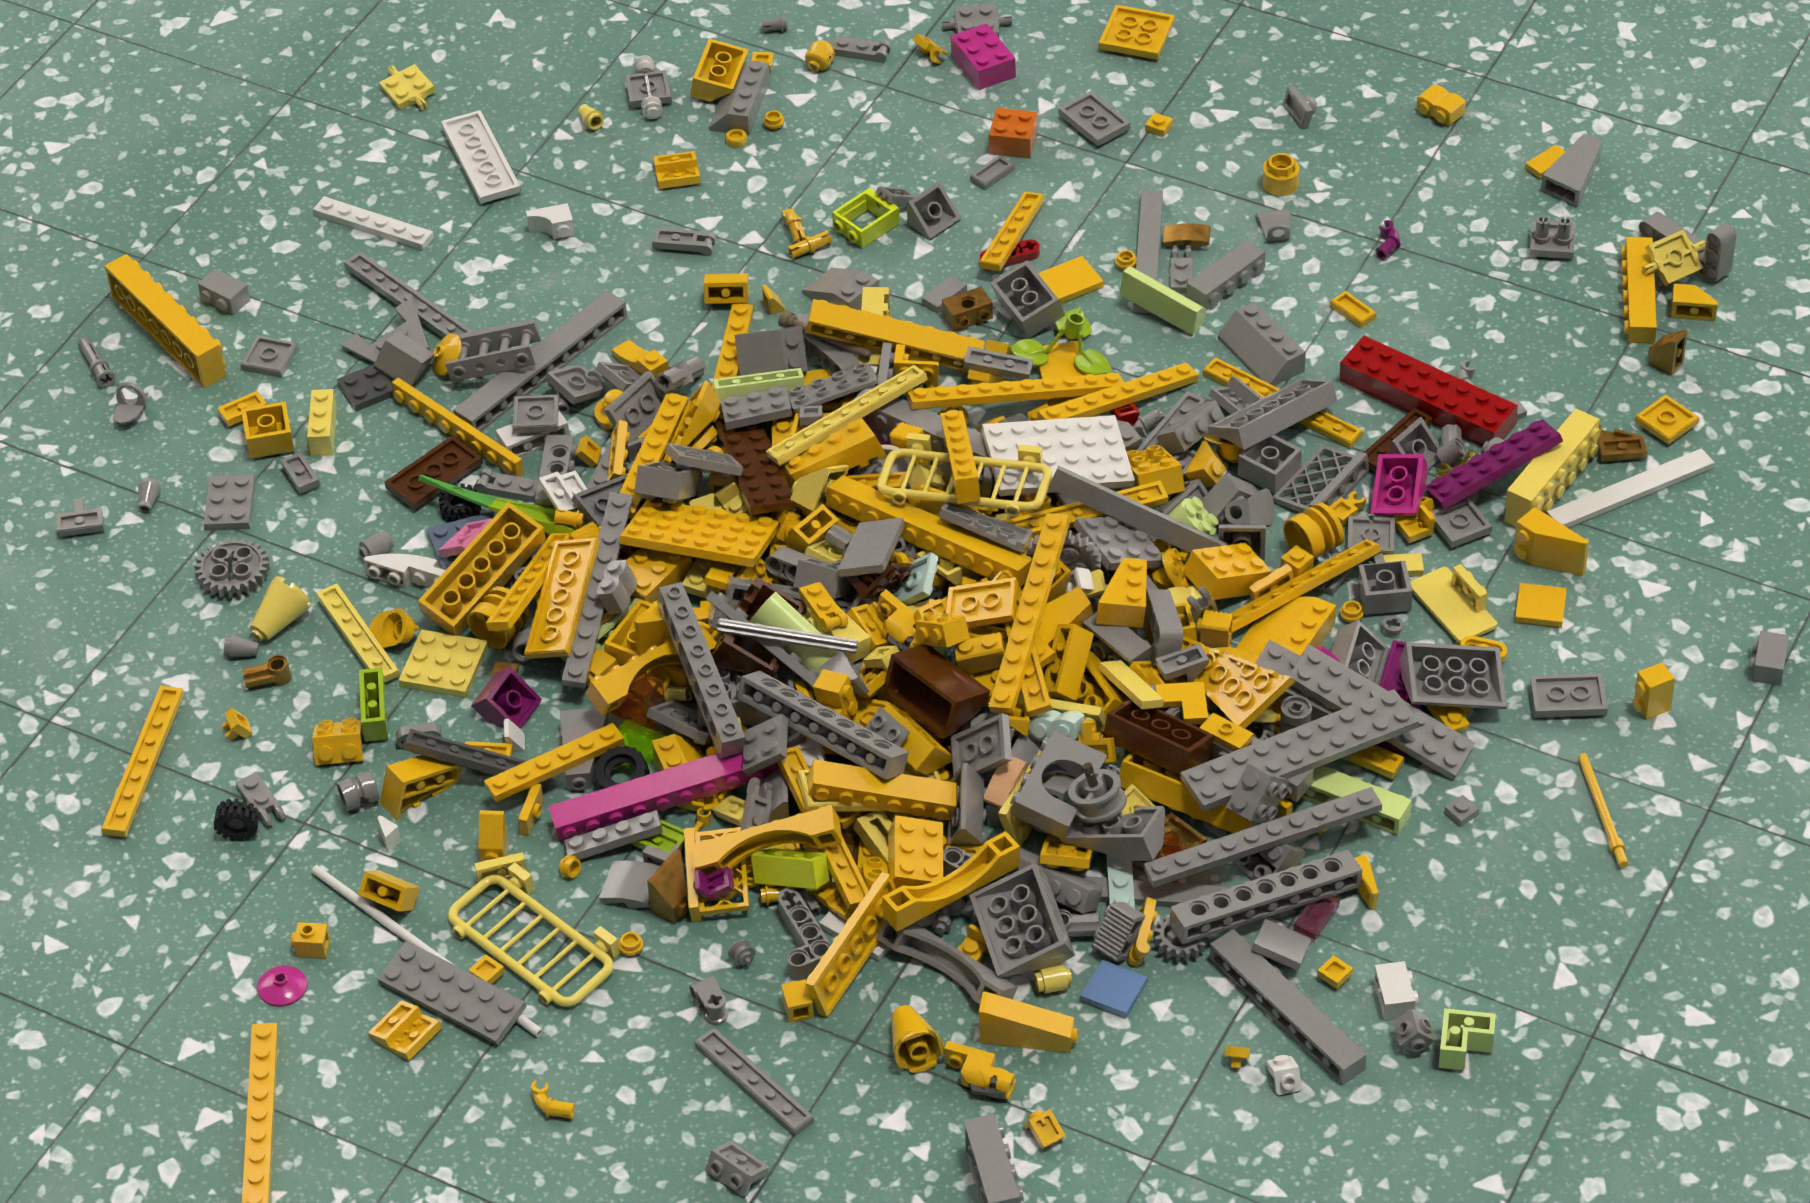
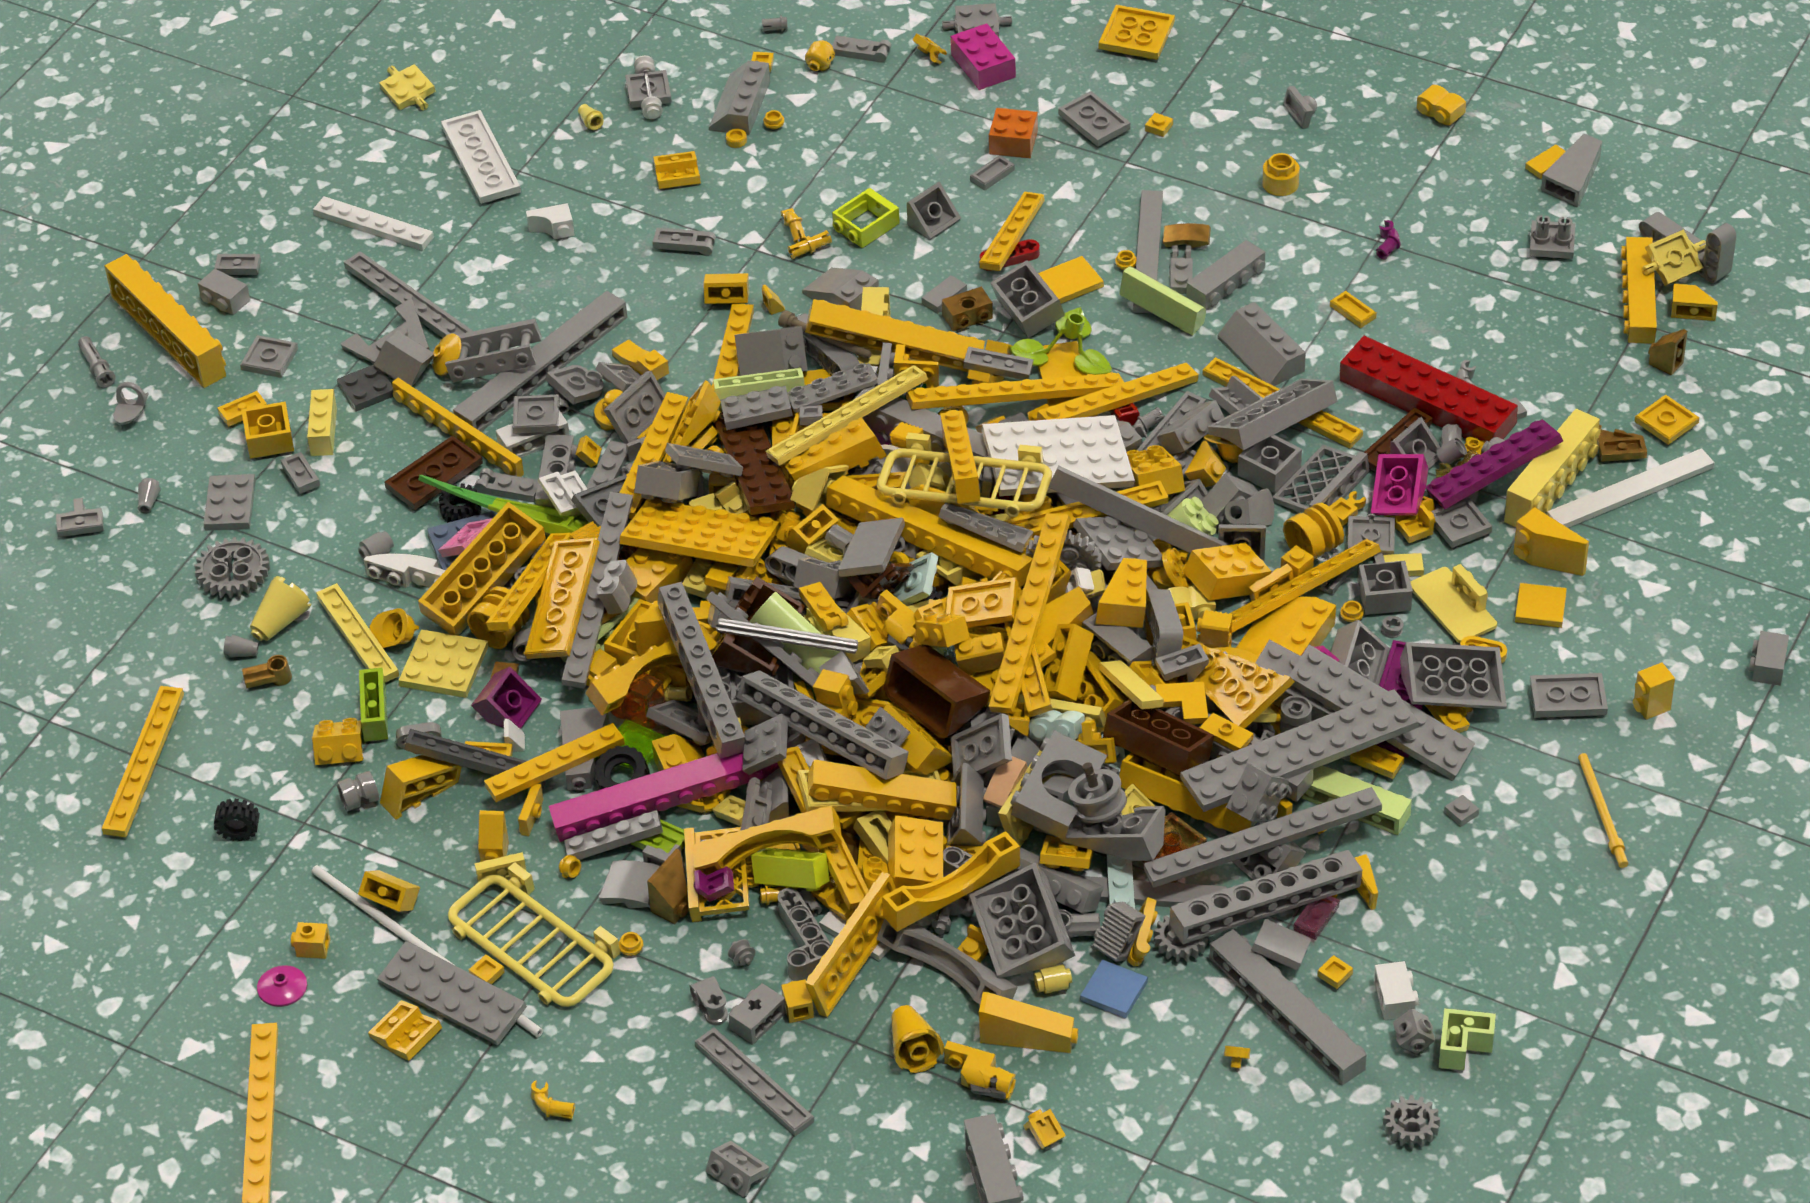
yellow tile [222,708,253,740] -> none
light grey hinge [235,772,286,827] -> none
white slope [377,816,401,852] -> none
yellow pin [554,509,584,529] -> none
yellow plate [607,420,630,481] -> none
light grey piece [655,356,706,392] -> none
yellow slope [690,39,749,102] -> none
yellow hand [694,808,711,832] -> none
light grey tile [875,186,916,205] -> none
light grey hinge [1187,586,1219,625] -> none
light grey piece [1256,209,1290,242] -> none
white bracket [1267,1055,1302,1095] -> none
none -> light grey plate [214,254,261,275]
none -> light grey brick [728,983,786,1045]
none -> light grey gear [1383,1095,1440,1148]
none -> yellow plate [1464,437,1485,459]

